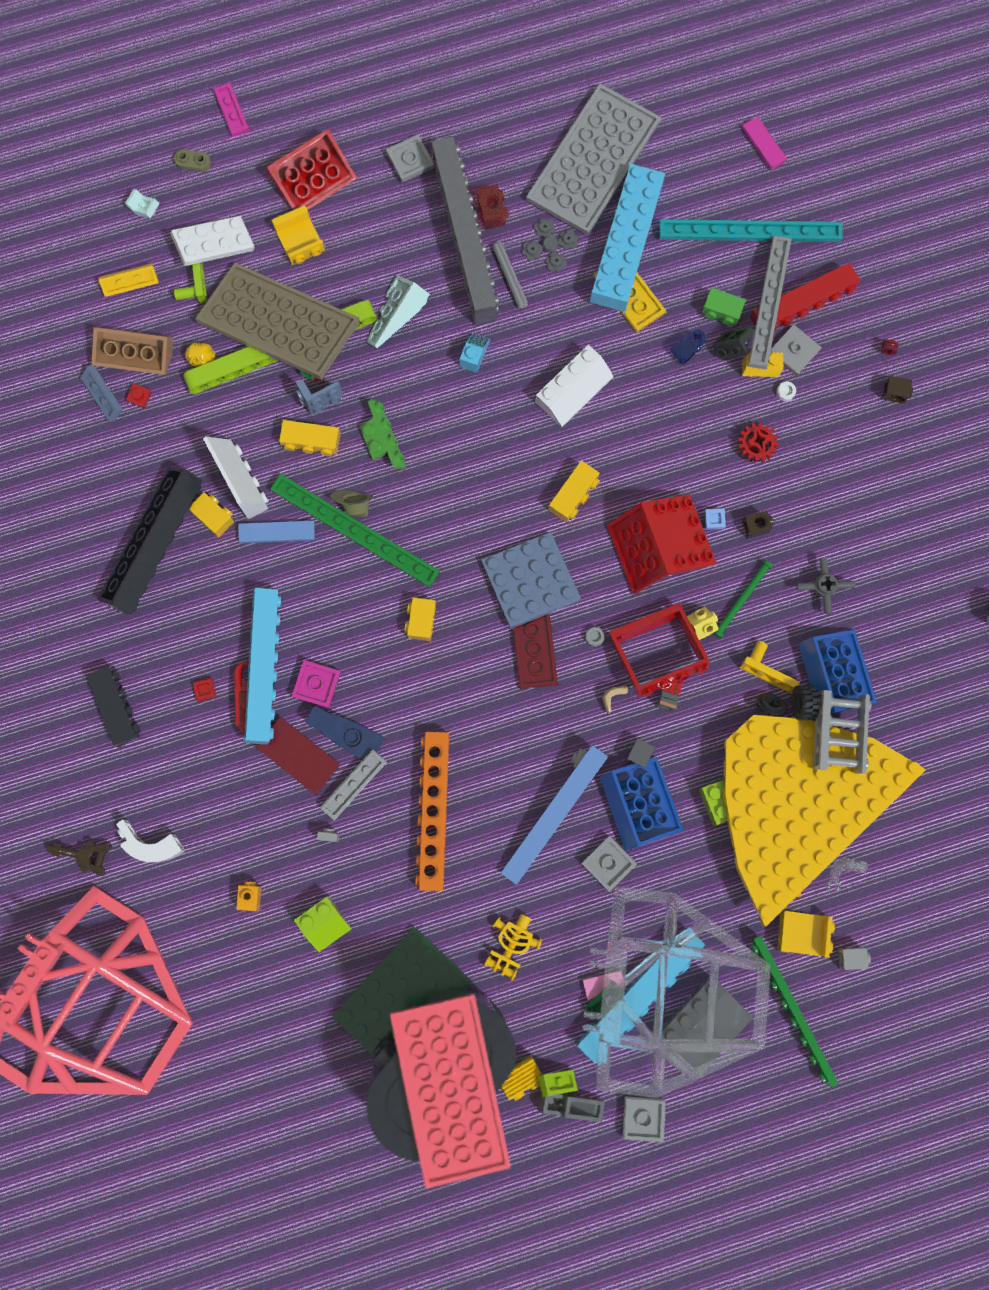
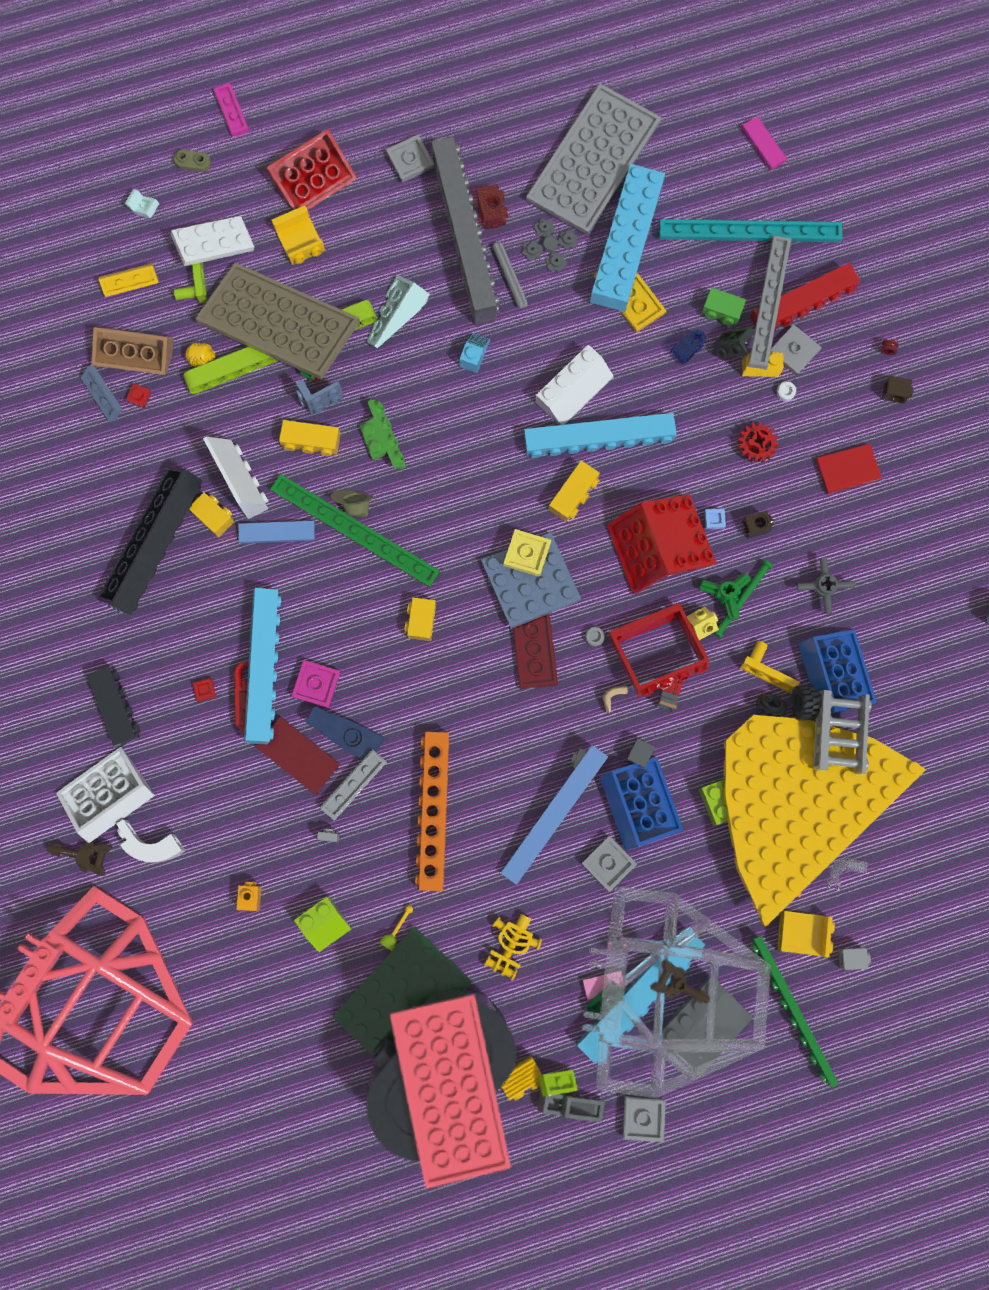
none -> white slope [56,747,155,843]
none -> hinge [379,905,413,951]
none -> light yellow plate [503,529,551,577]
none -> medium azure brick [524,413,676,458]
none -> dark brown piece [650,959,710,1004]
none -> green bush [700,572,751,620]
none -> red tile [816,444,882,494]

